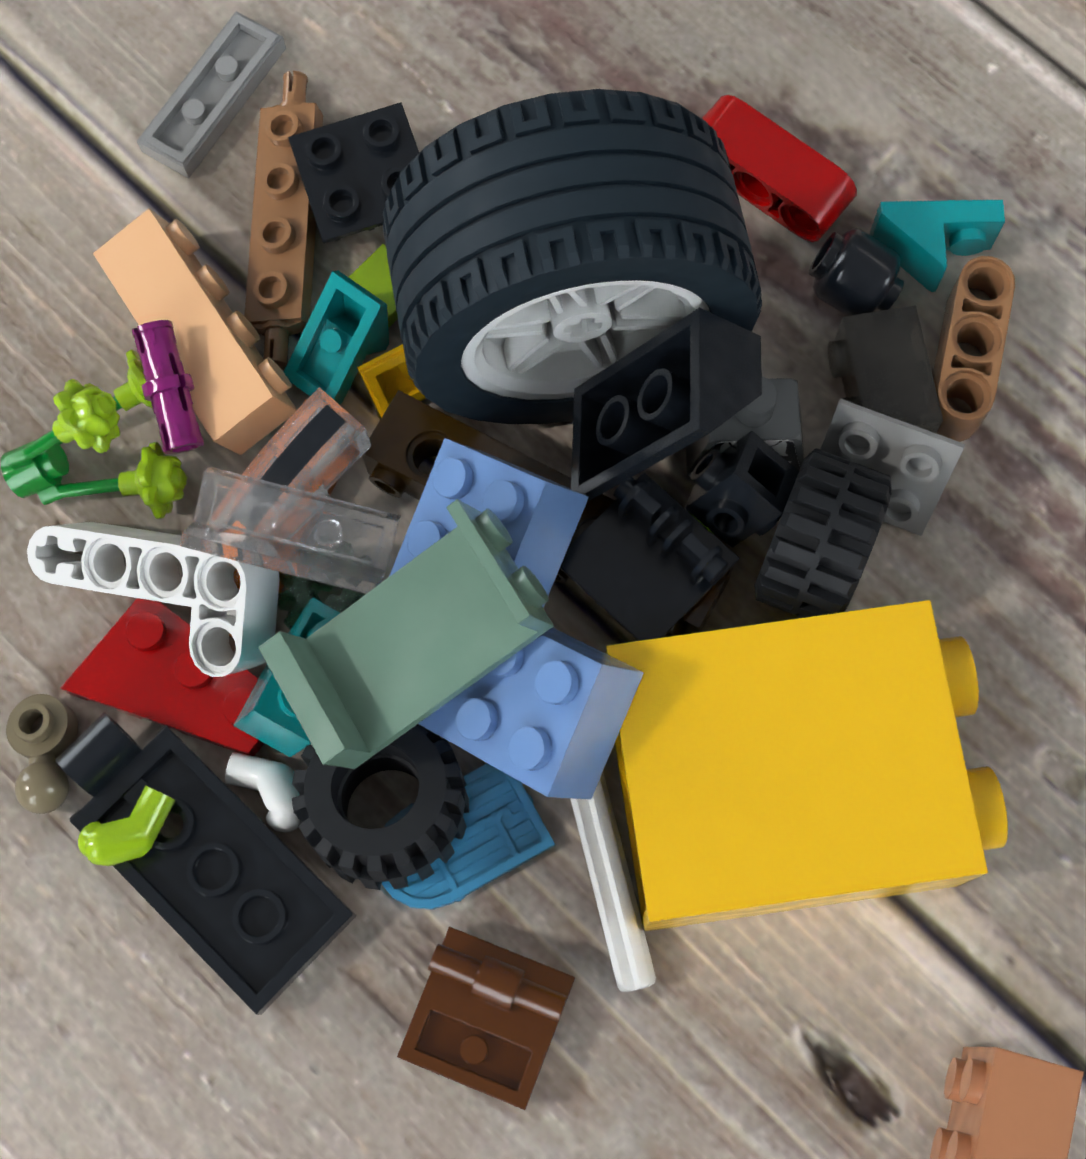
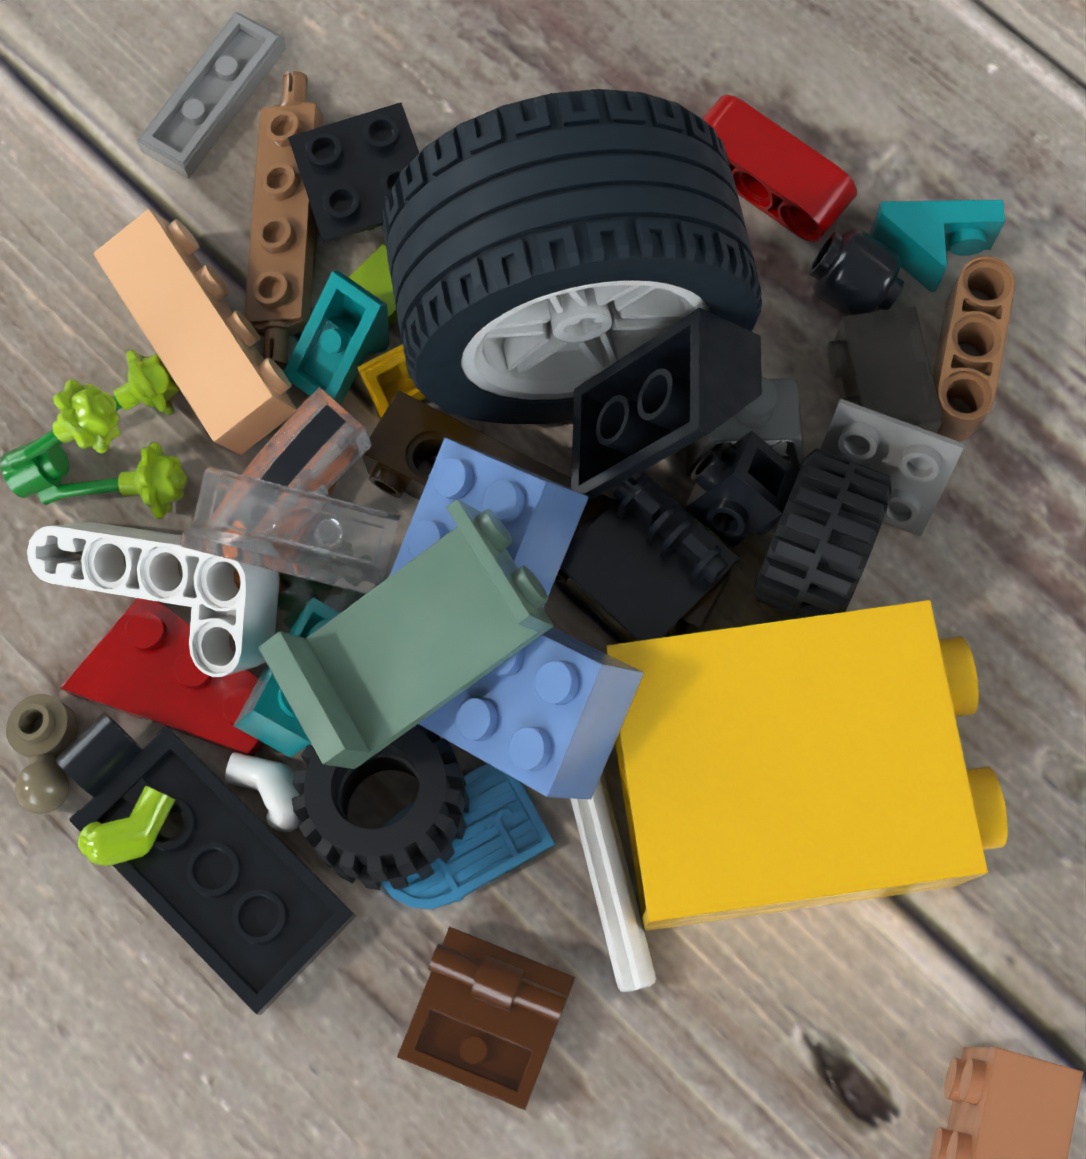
magenta pin [132,320,204,454] -> none

